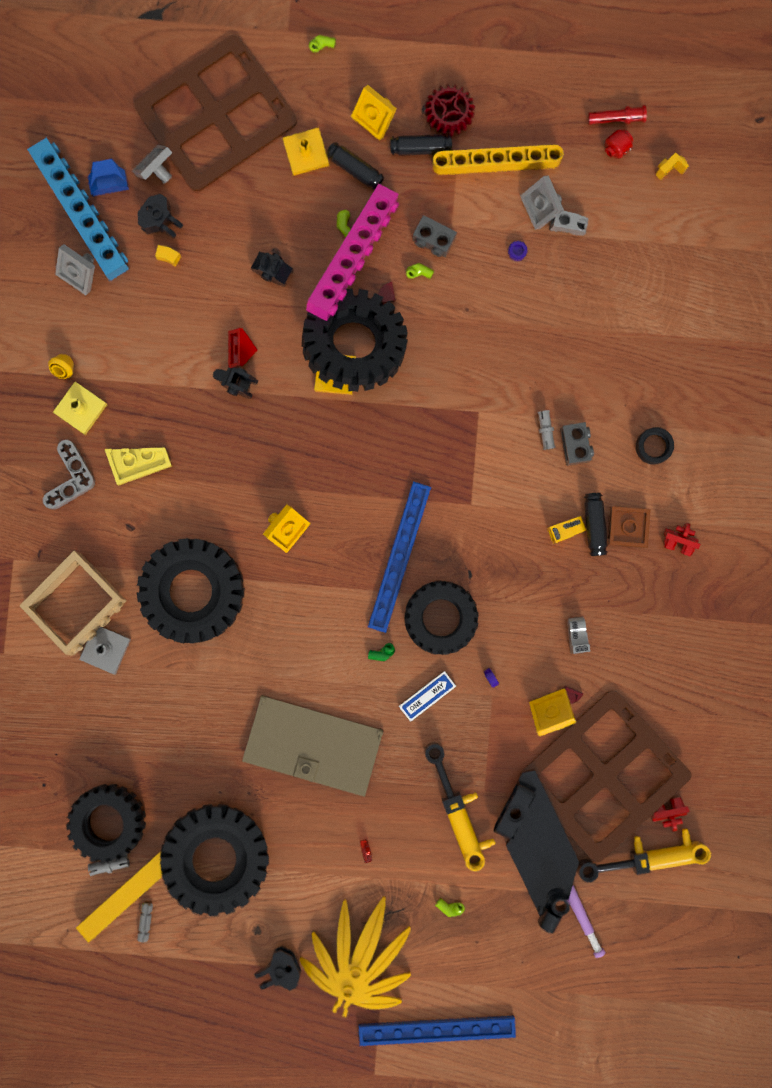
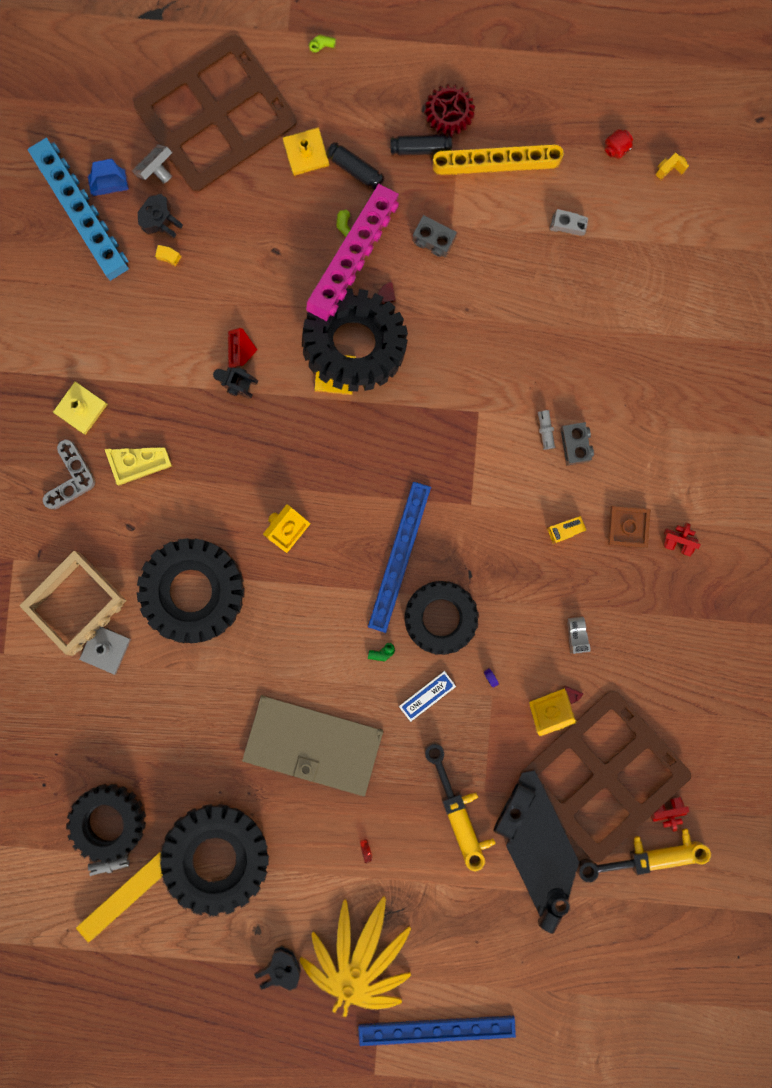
yellow cone [48,354,74,379] -> none
light grey tile [55,244,95,295] -> none
light grey axle [137,902,153,942] -> none
black hinge [251,251,294,287] -> none
yellow tile [351,85,397,140] -> none
lime arm [406,263,434,279] -> none
lime arm [435,898,465,917] -> none
dark purple tile [508,241,527,261] -> none
light grey tile [520,176,564,230] -> none
lavender piece [569,885,606,958] -> none
black axle [584,493,608,556] -> none
red pin [588,105,647,125] -> none
black tyre [636,427,674,465] -> none

